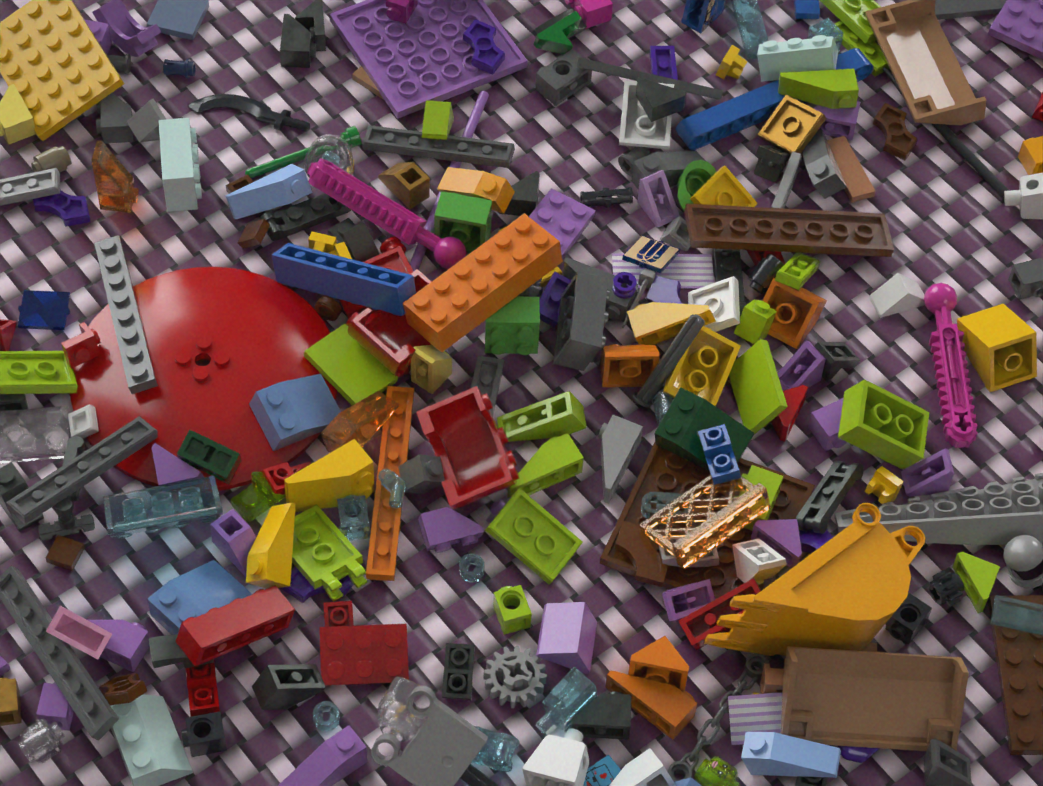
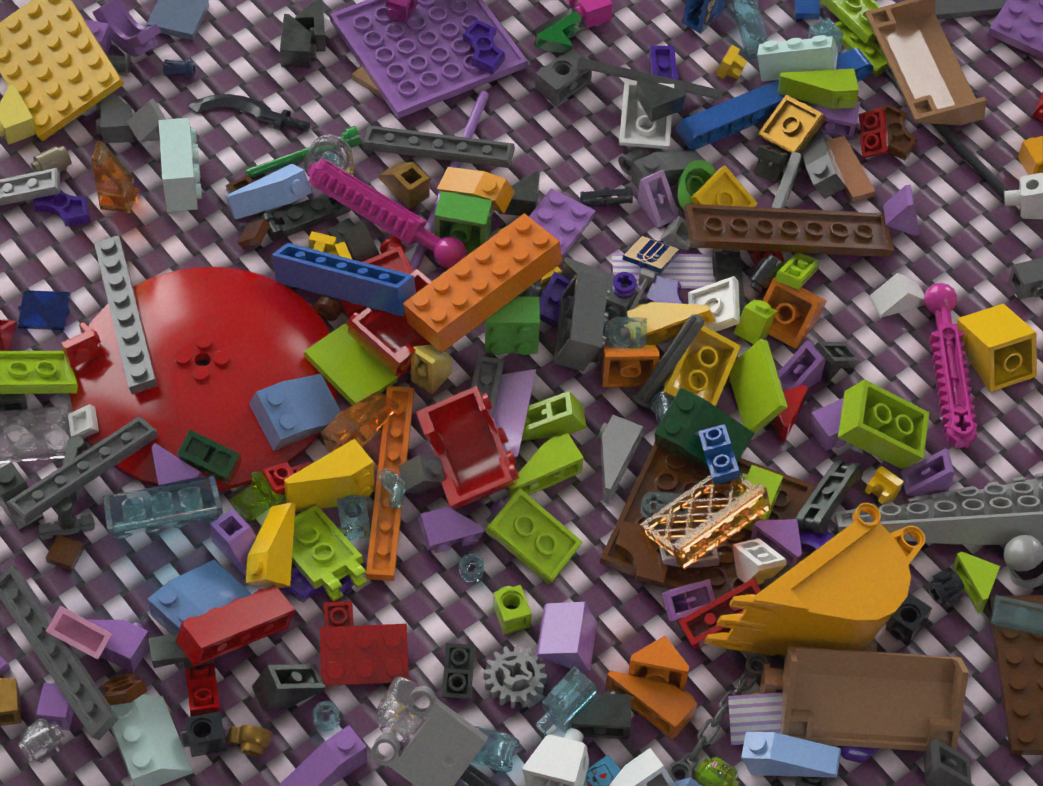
lime slope [422,100,454,140] -> none
none -> pearl gold piece [226,725,273,757]
none -> lavender sticker [493,369,536,457]
none -> clear light blue brick [605,317,647,349]
none -> red slope [858,108,888,158]
none -> medium lavender slope [883,185,920,236]

